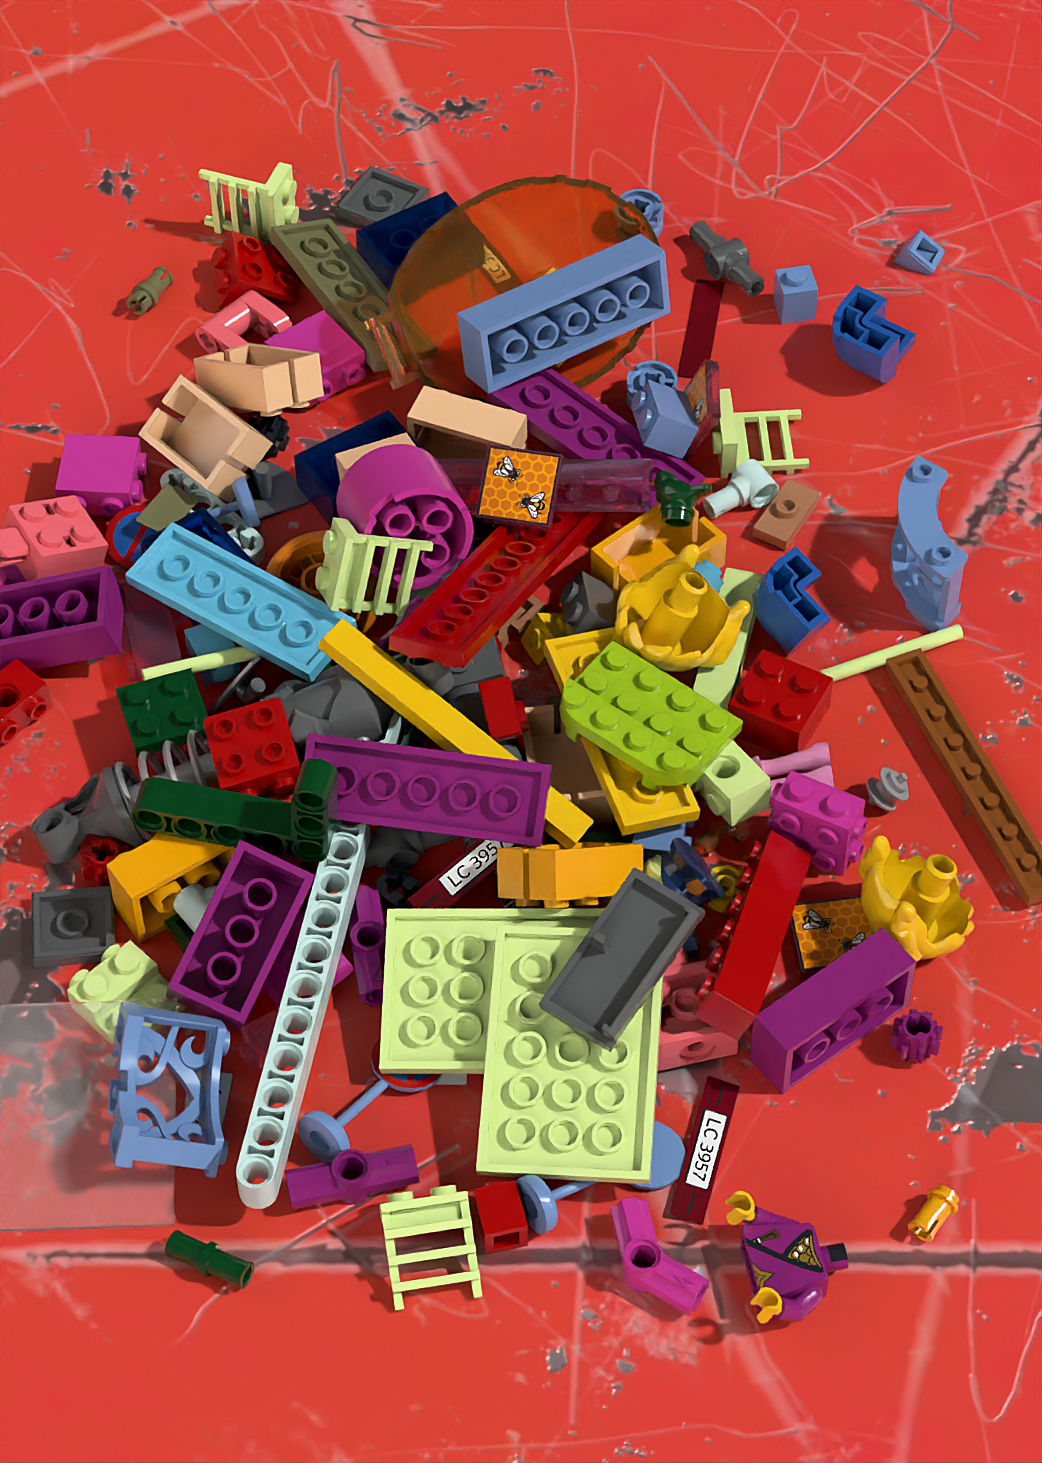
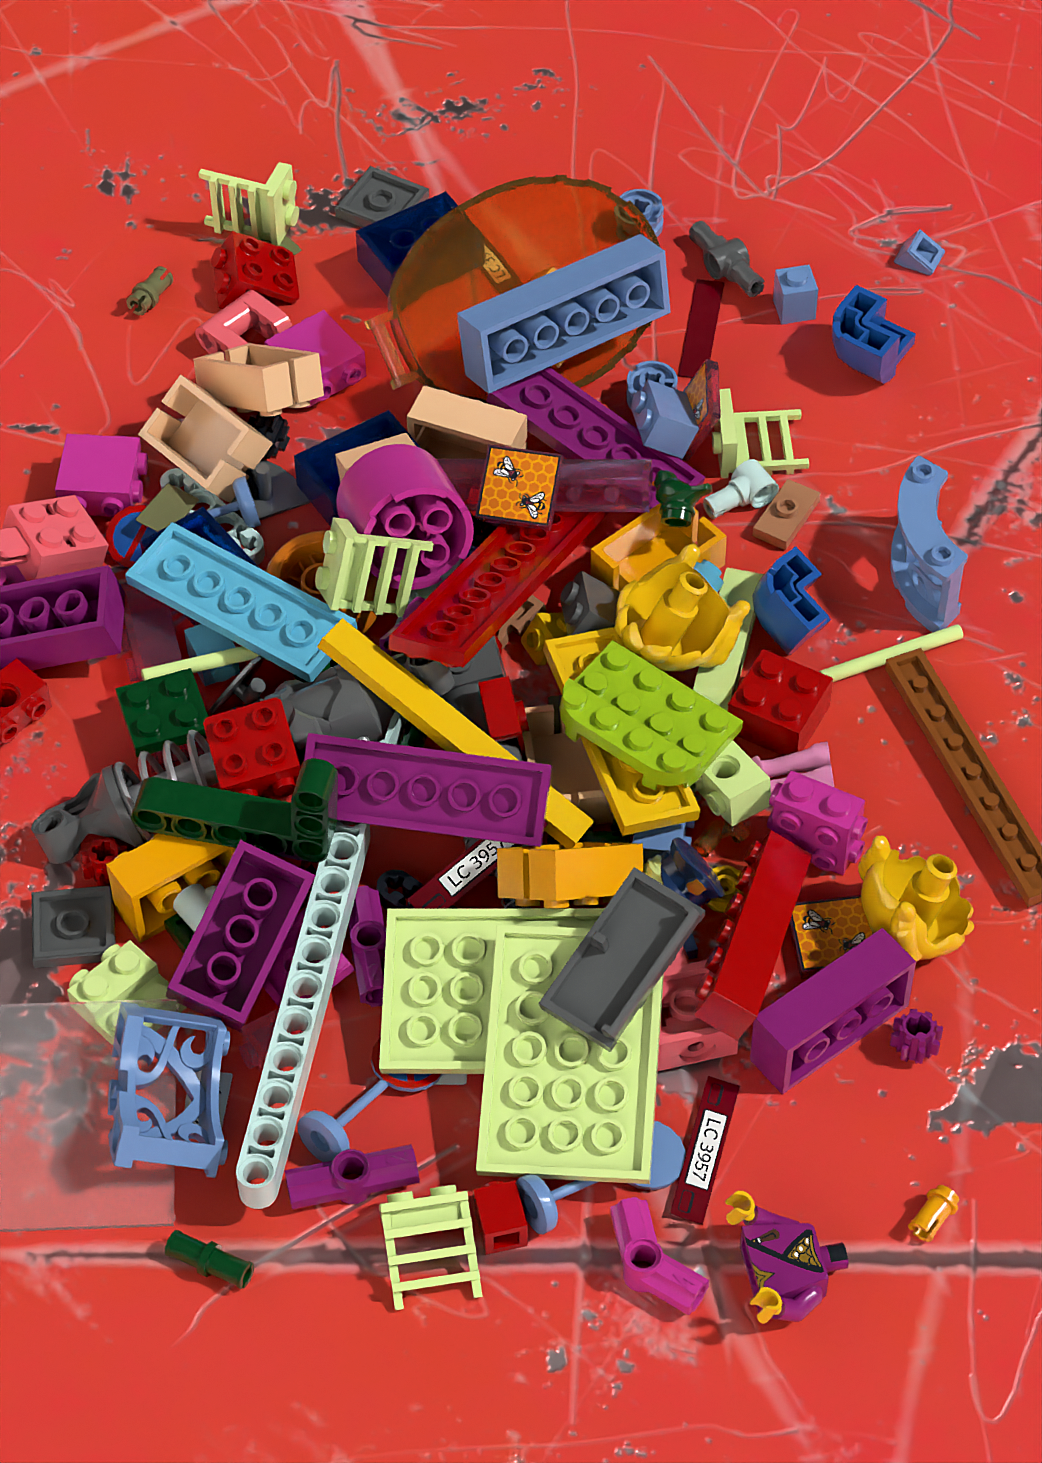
olive plate [268,218,437,372] -> none
dark grey pin [339,826,457,871] -> none
light grey wheel [867,767,909,811] -> none

